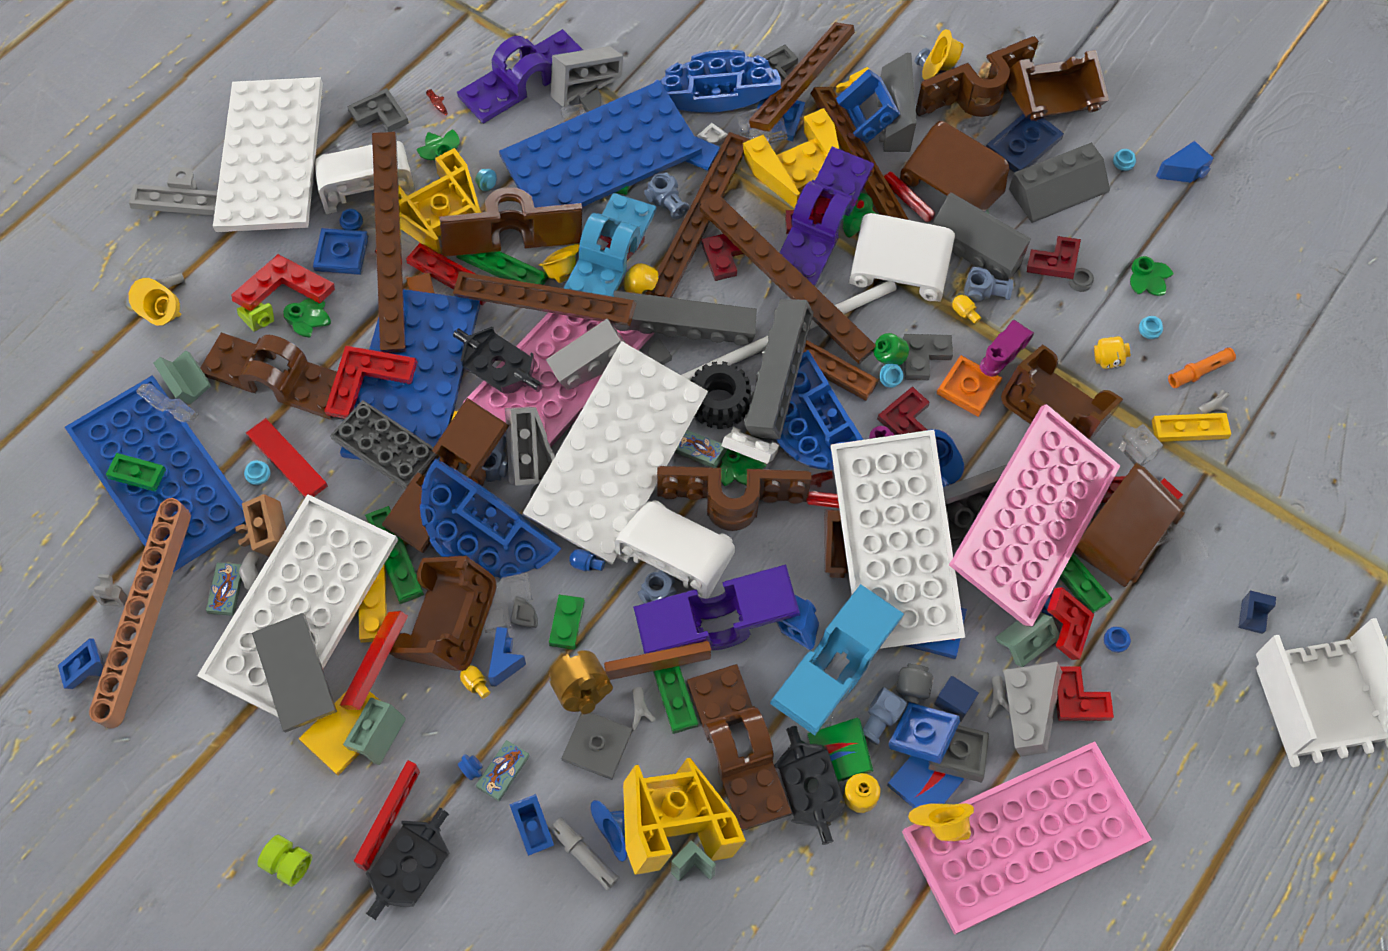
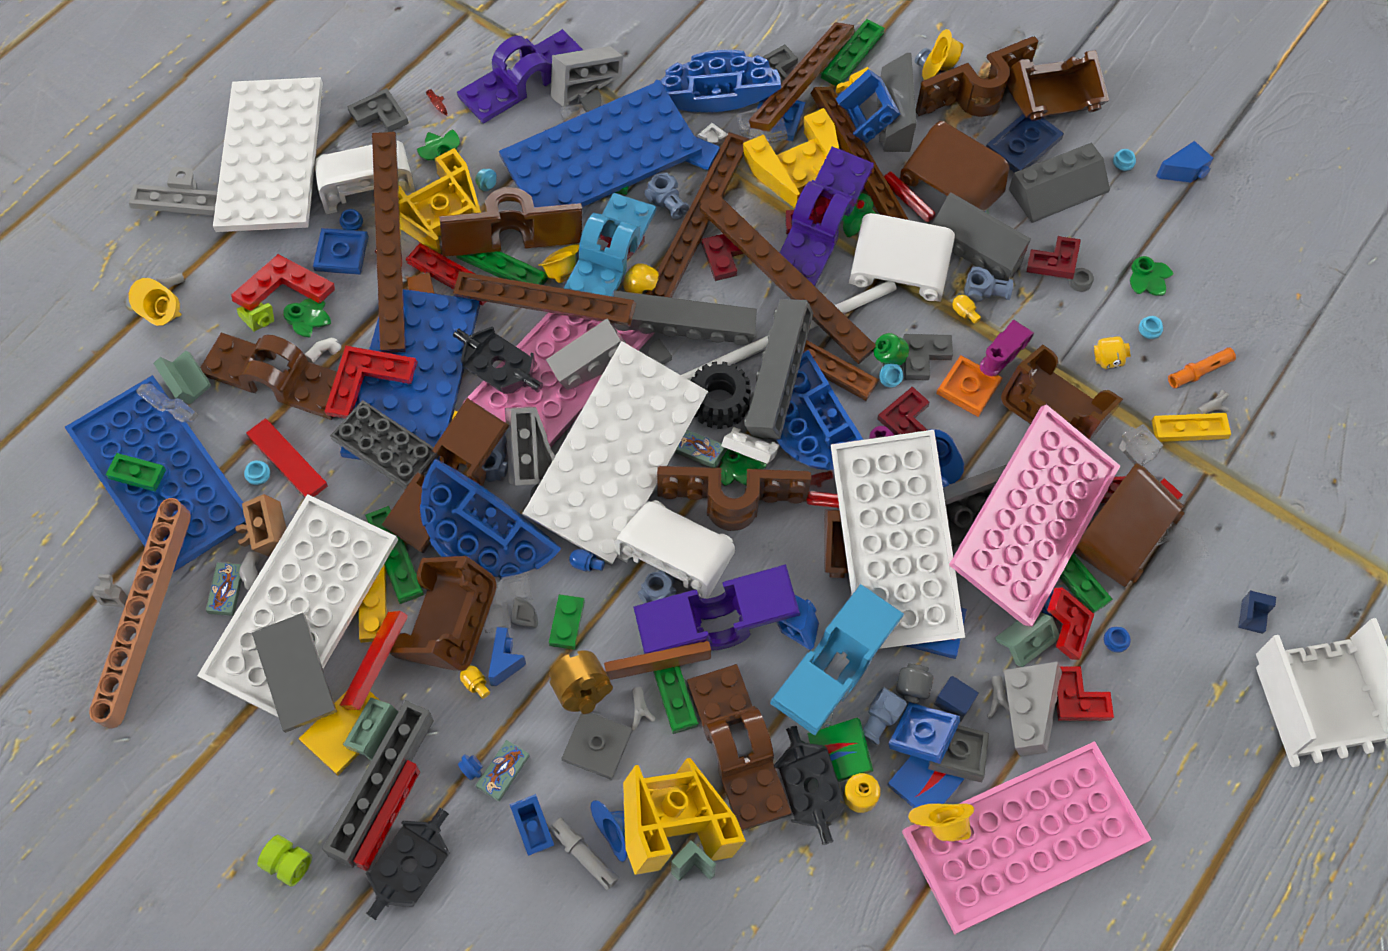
blue slope [58,638,104,689] -> none
none -> white arm [305,337,341,363]
none -> dark grey brick [322,700,434,868]
none -> green tile [821,19,885,86]

